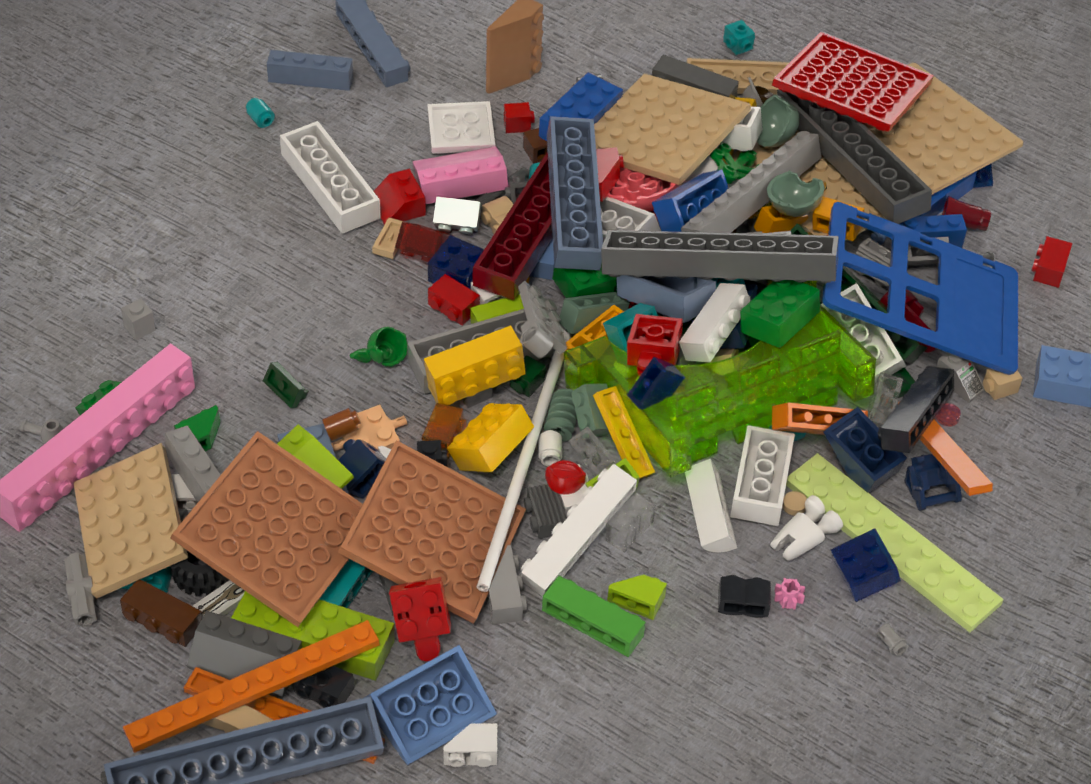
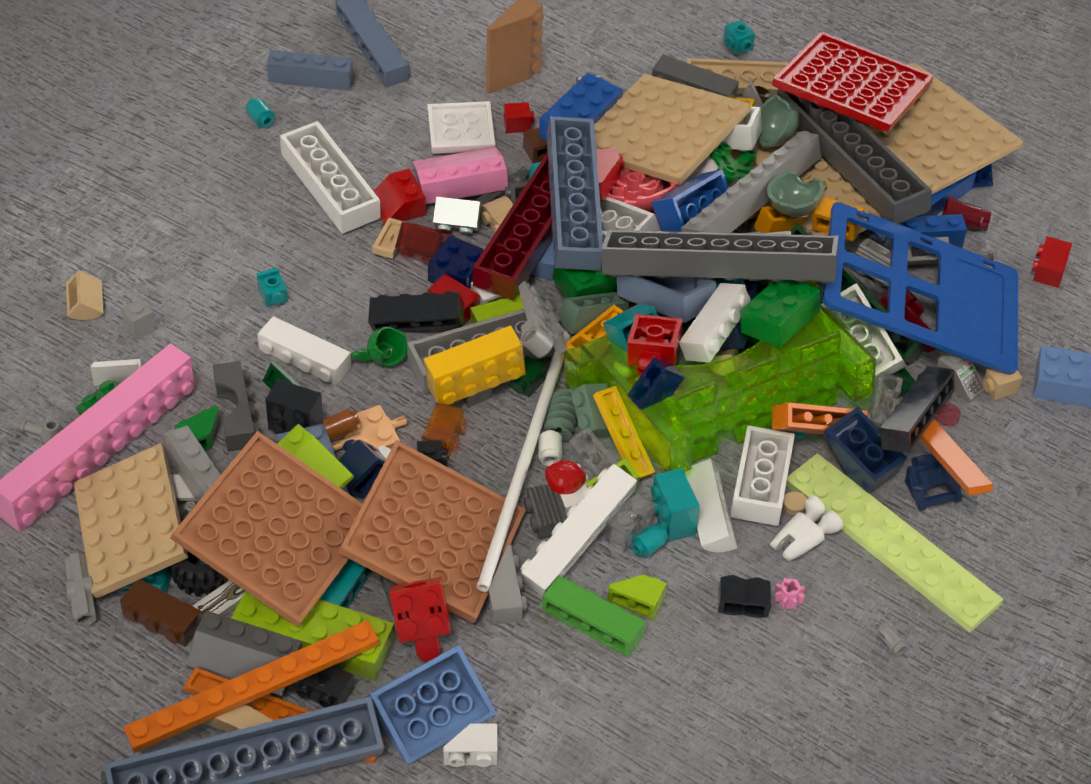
yellow brick [447,403,534,472] -> none
clear blue brick [830,528,901,602] -> none
none -> tan brick [66,270,103,320]
none -> white panel [91,359,141,386]
none -> dark grey arch [212,361,259,452]
none -> teal brick [256,267,288,307]
none -> white brick [257,316,351,385]
none -> black brick [265,379,323,434]
none -> black brick [368,291,464,332]
none -> teal brick [631,524,668,558]
none -> teal brick [649,468,700,542]

